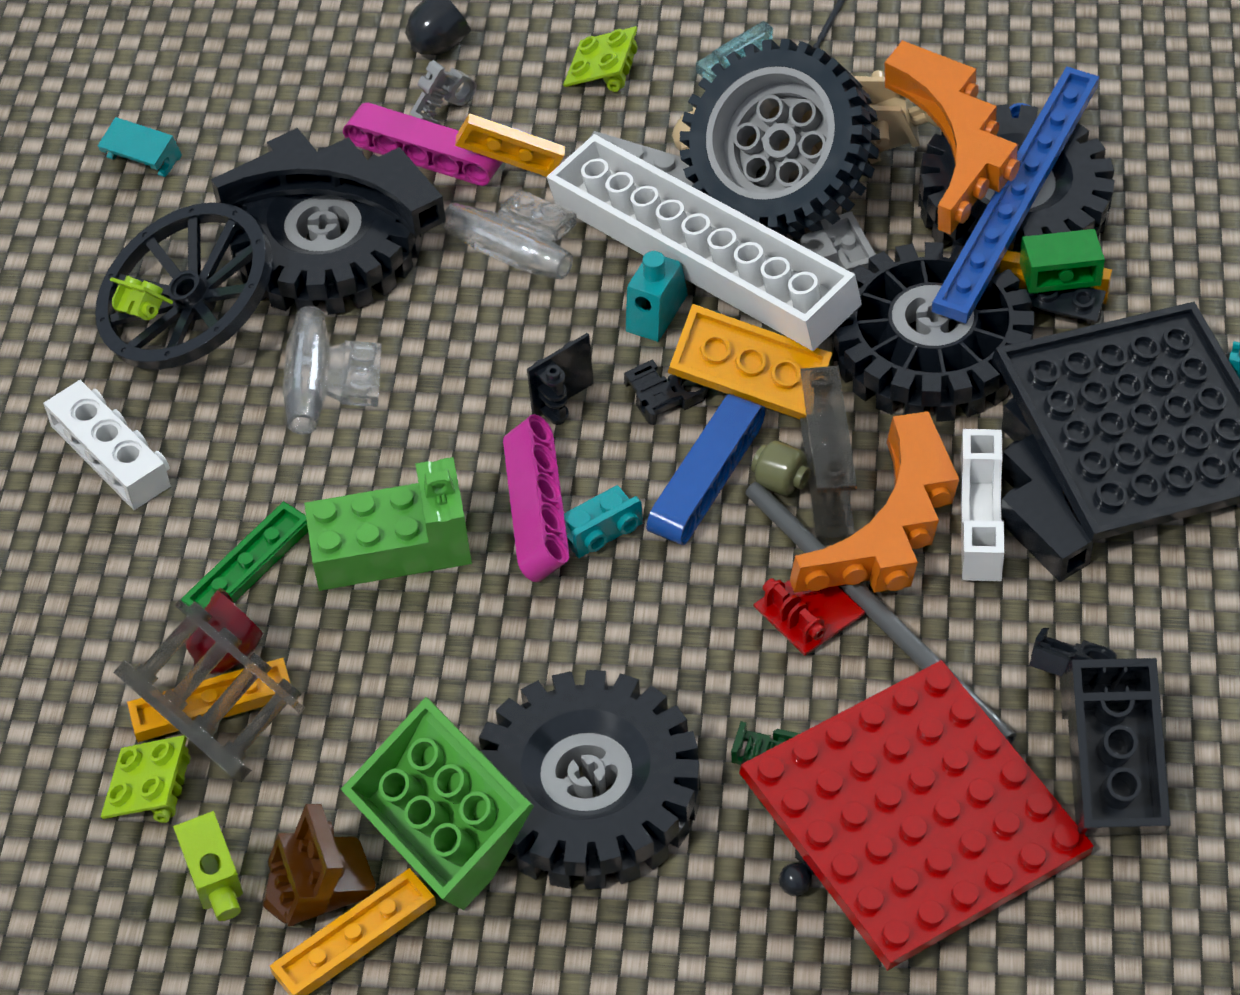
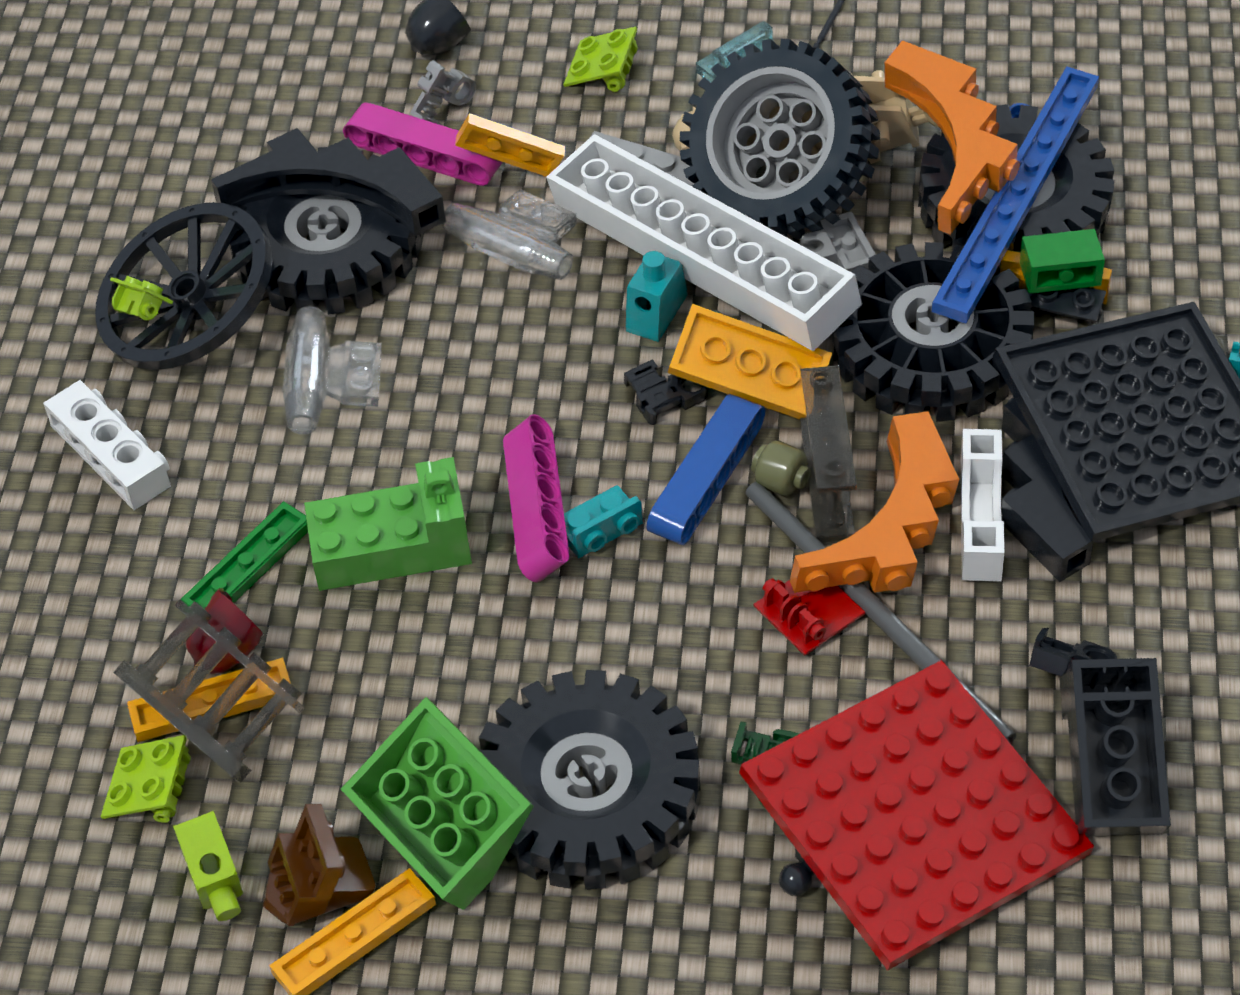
teal hinge [97,117,182,177] -> none
black hinge [527,333,594,425] -> none

